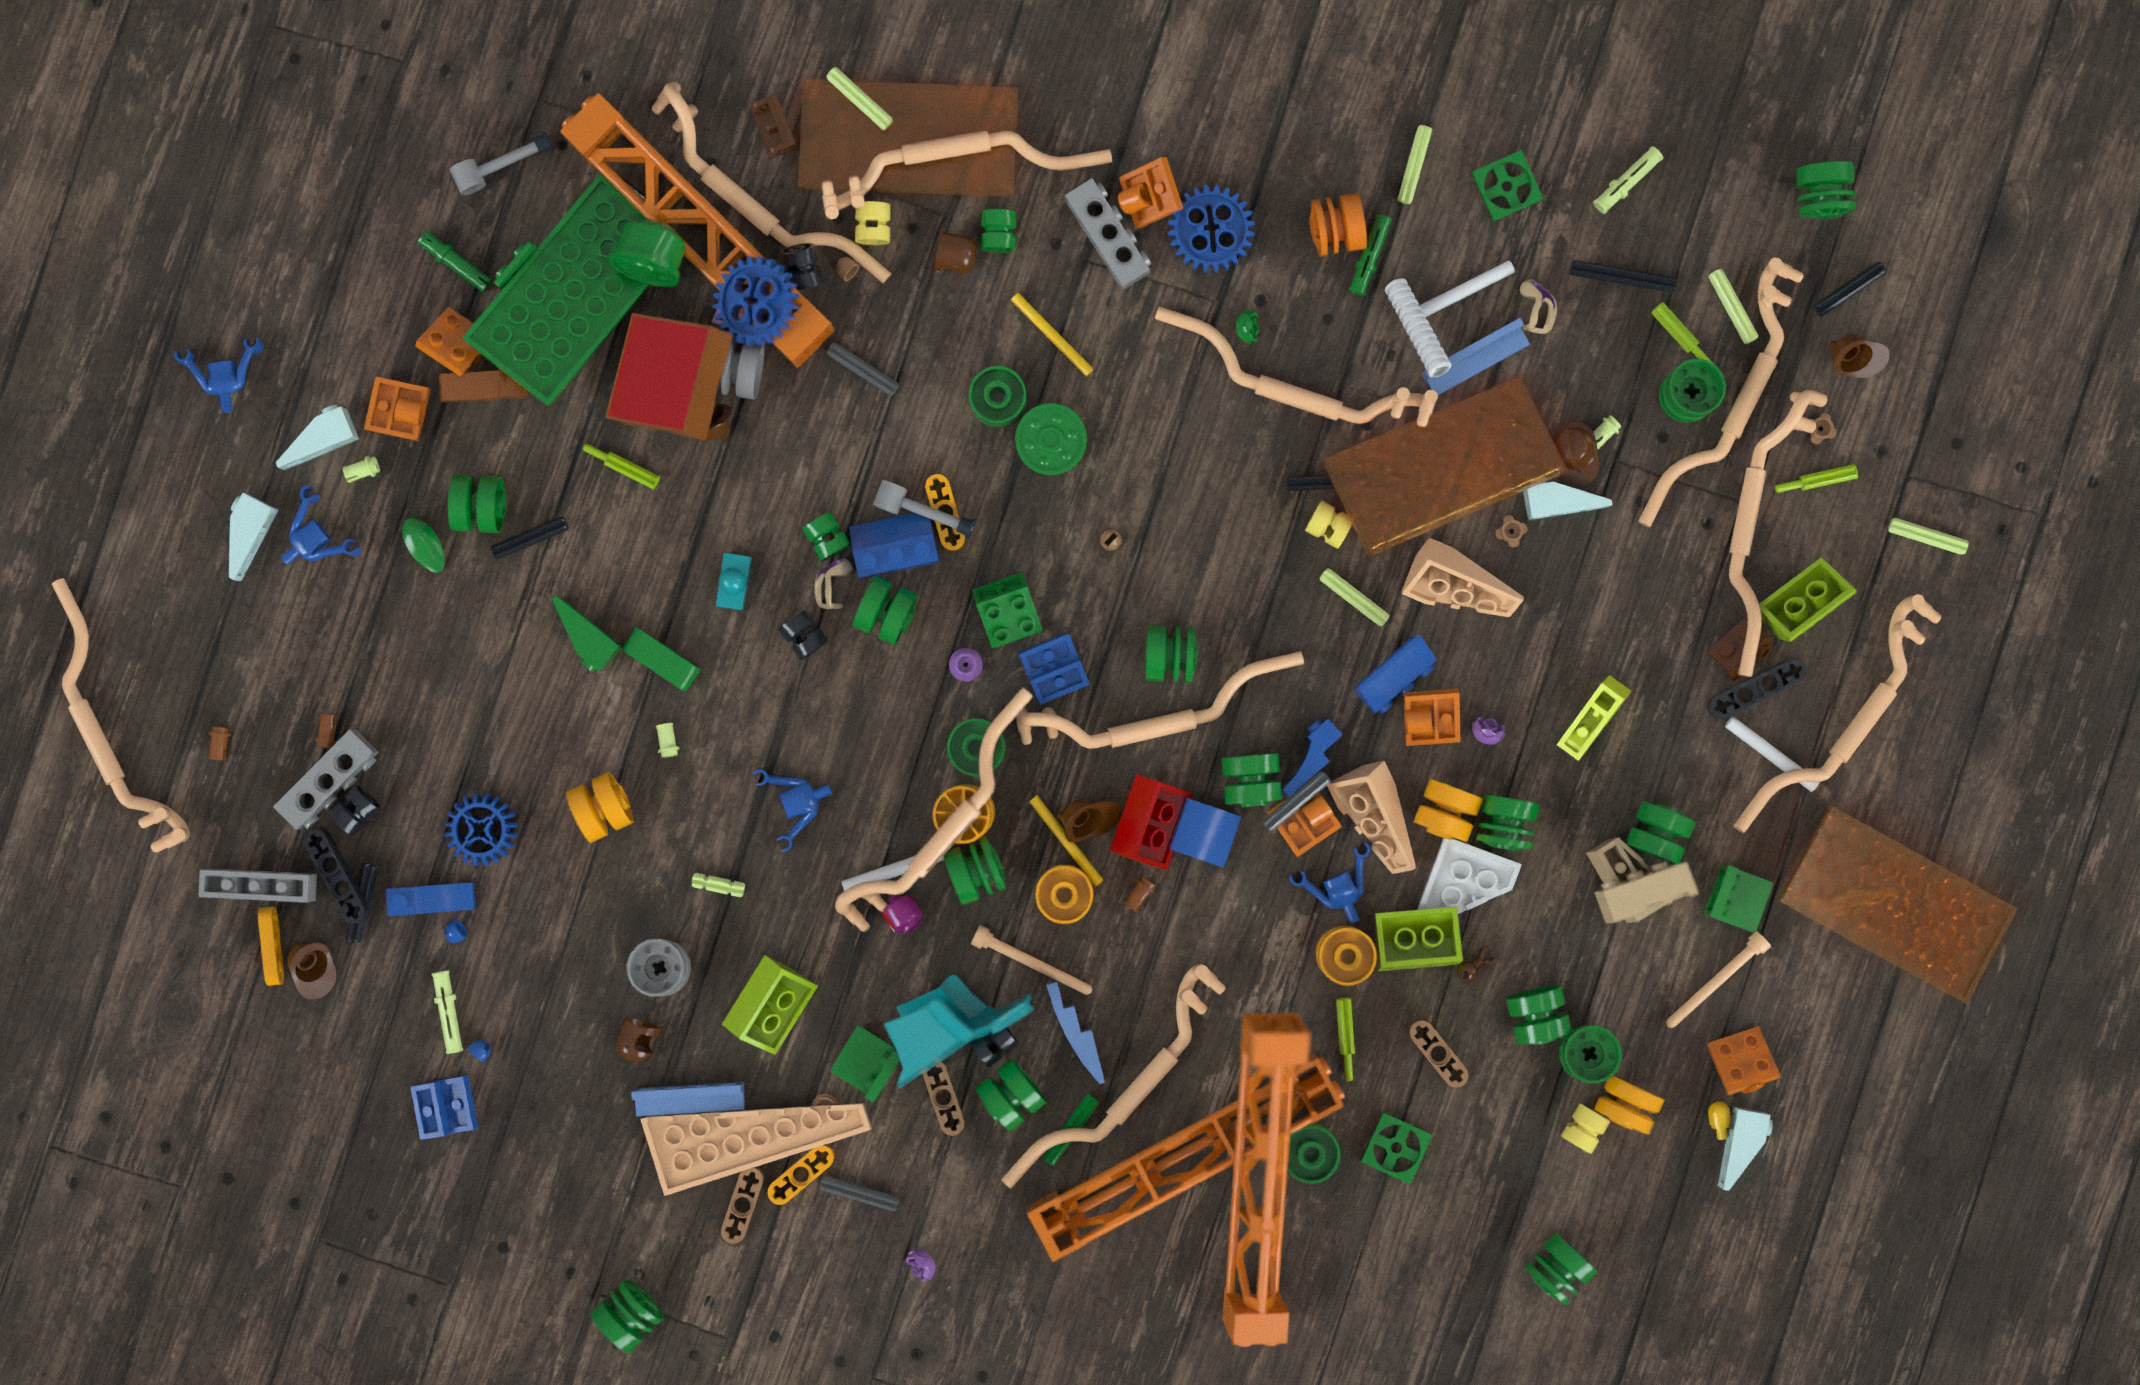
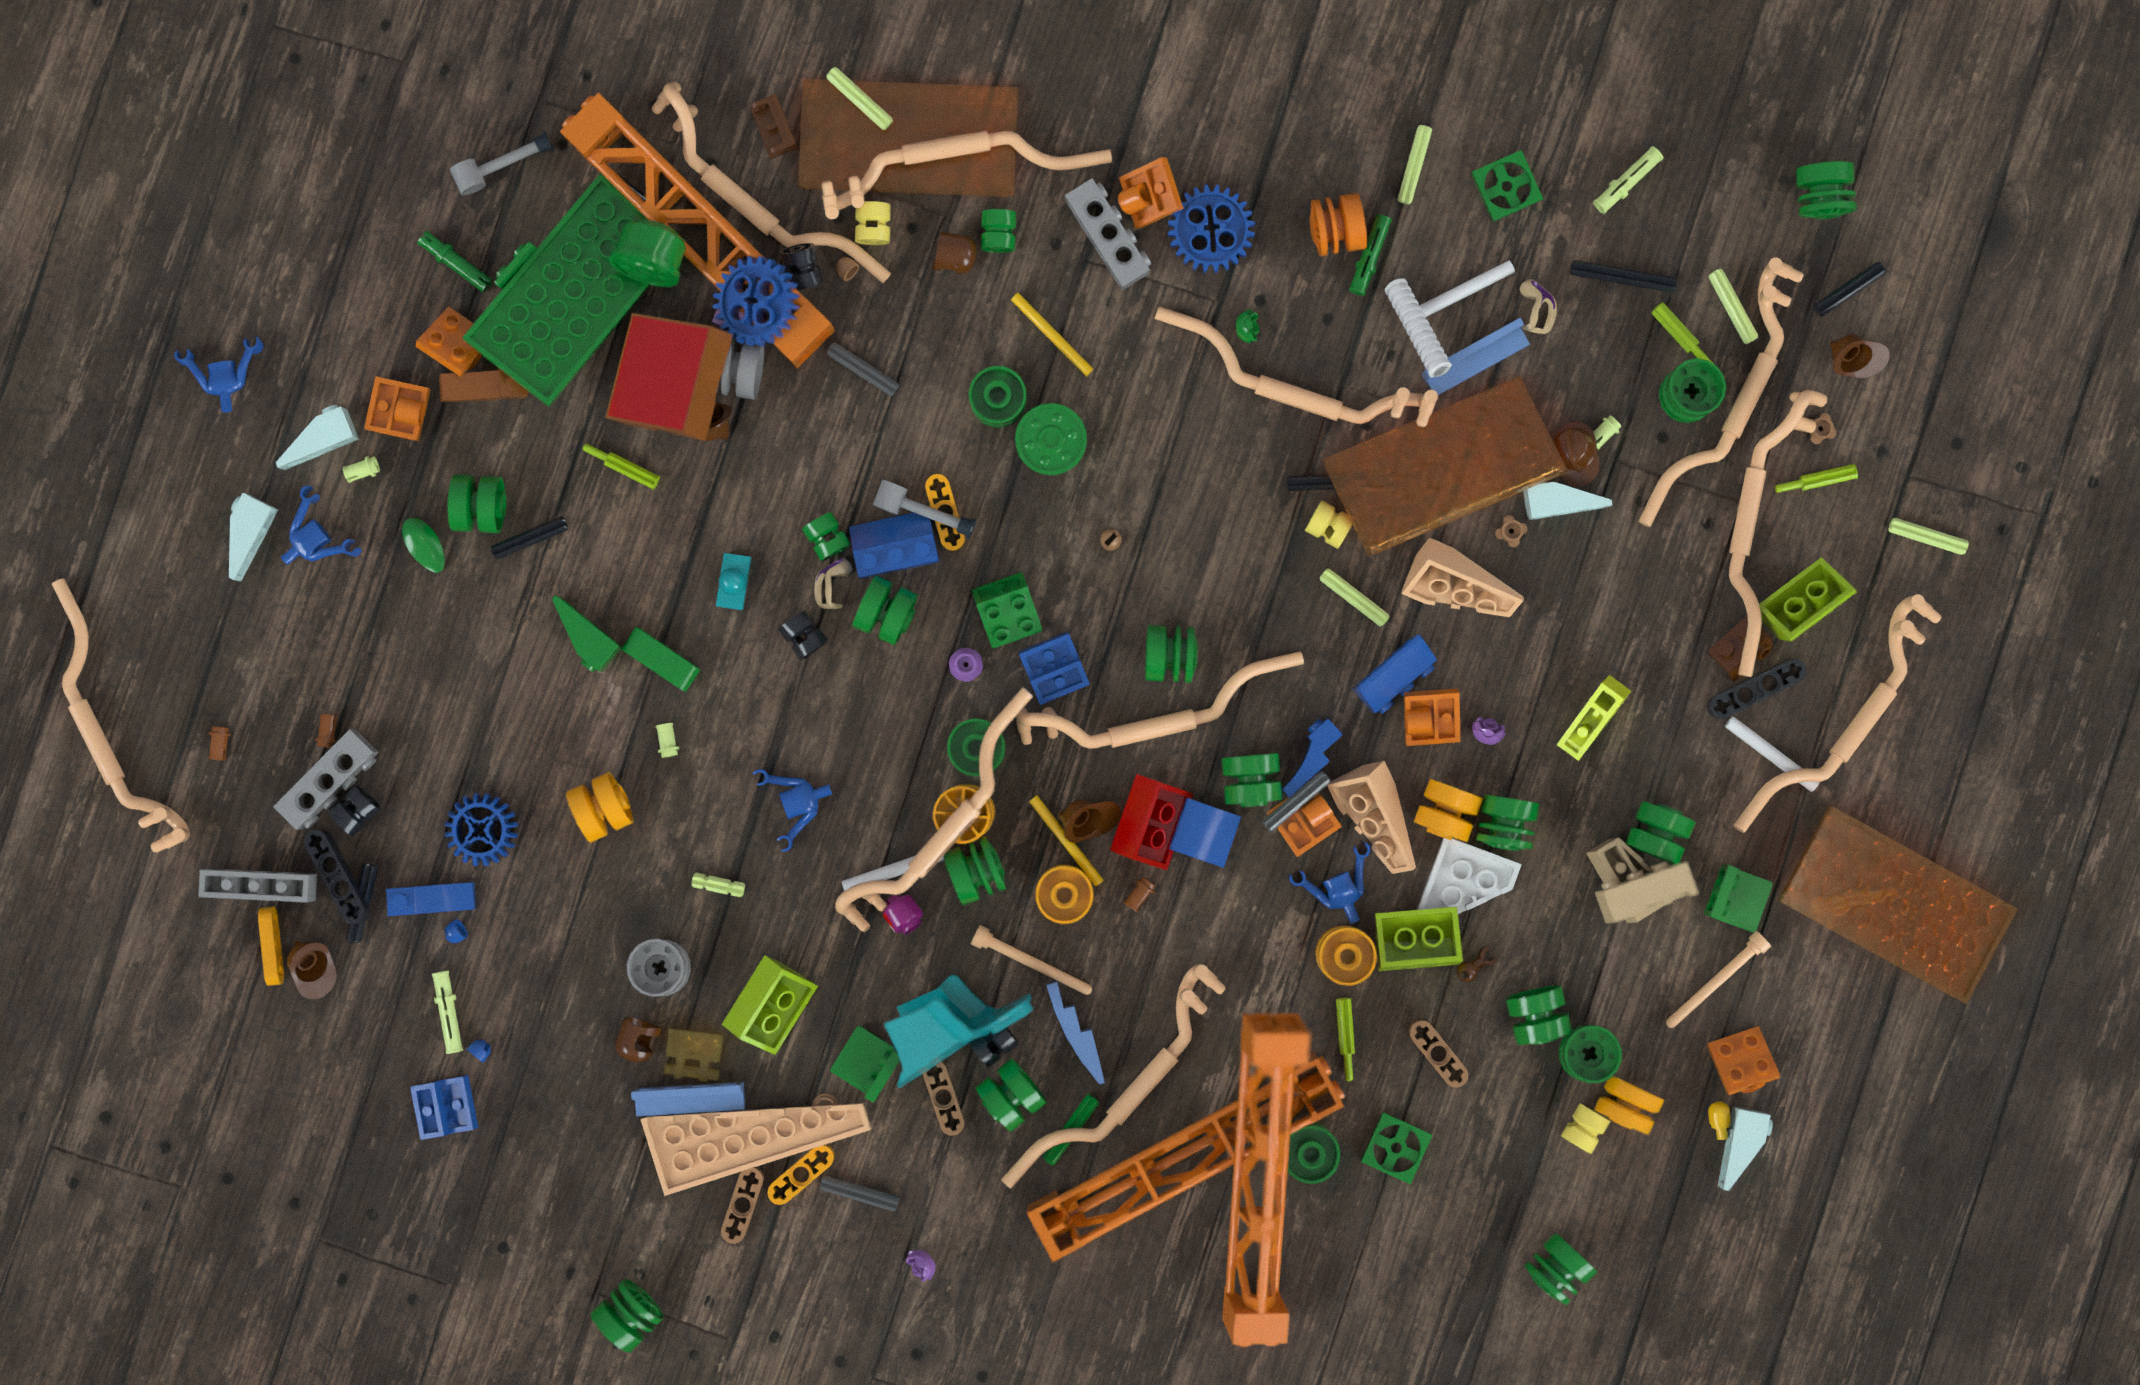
none -> clear yellow plate [664,1028,724,1082]

